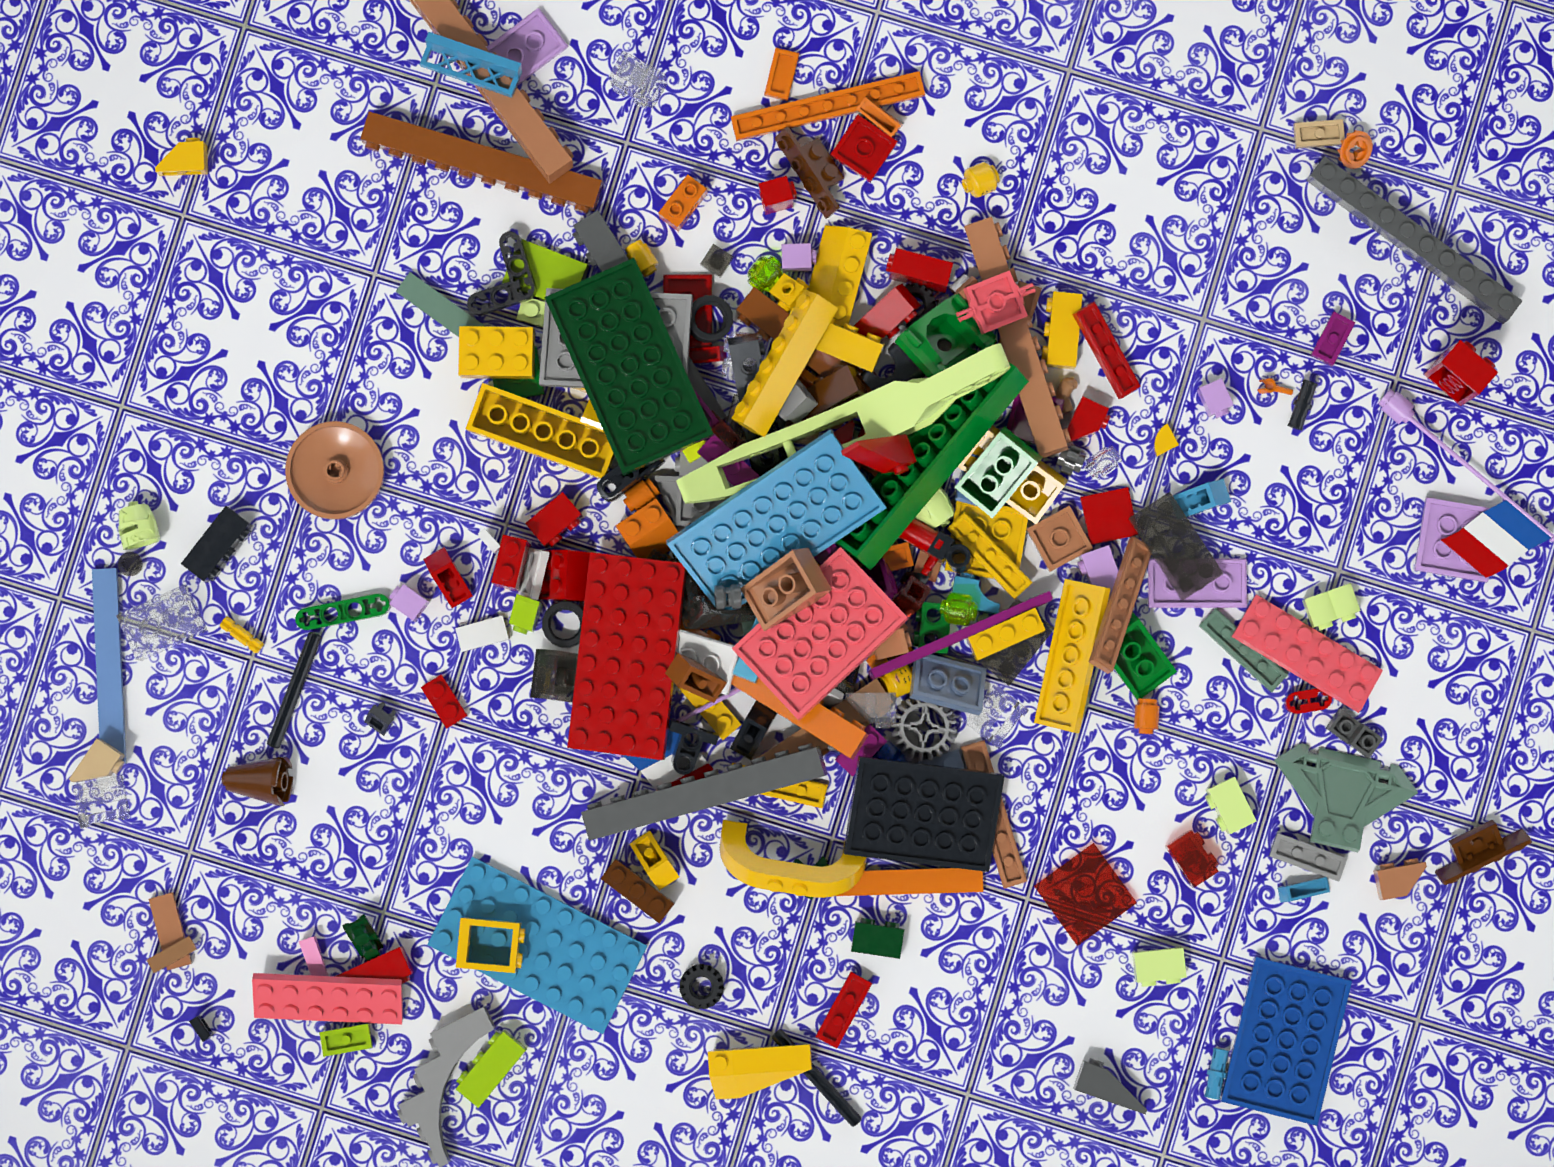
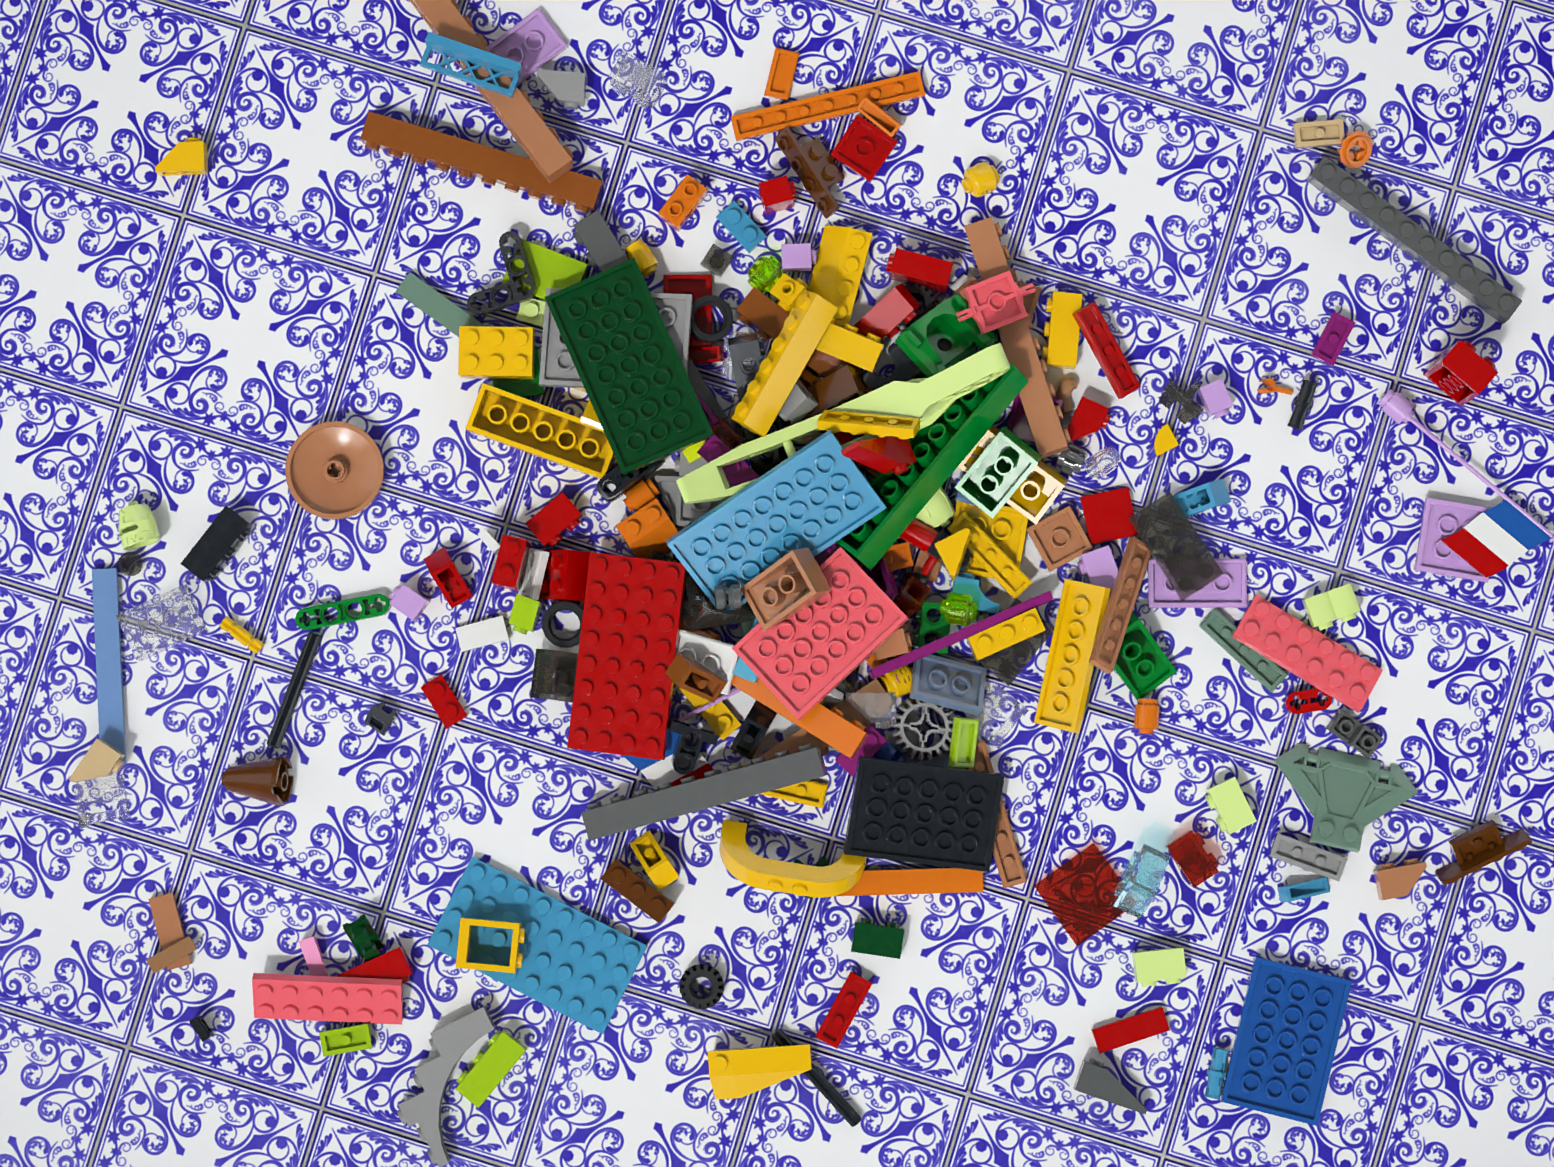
none -> light grey slope [537,69,587,110]
none -> dark azure plate [716,201,767,253]
none -> yellow plate [817,410,921,439]
none -> yellow slope [935,528,972,580]
none -> lime tile [948,717,979,768]
none -> red tile [1091,1006,1170,1053]
none -> clear light blue brick [1113,844,1171,918]
none -> clear smoke hips [1159,380,1204,424]

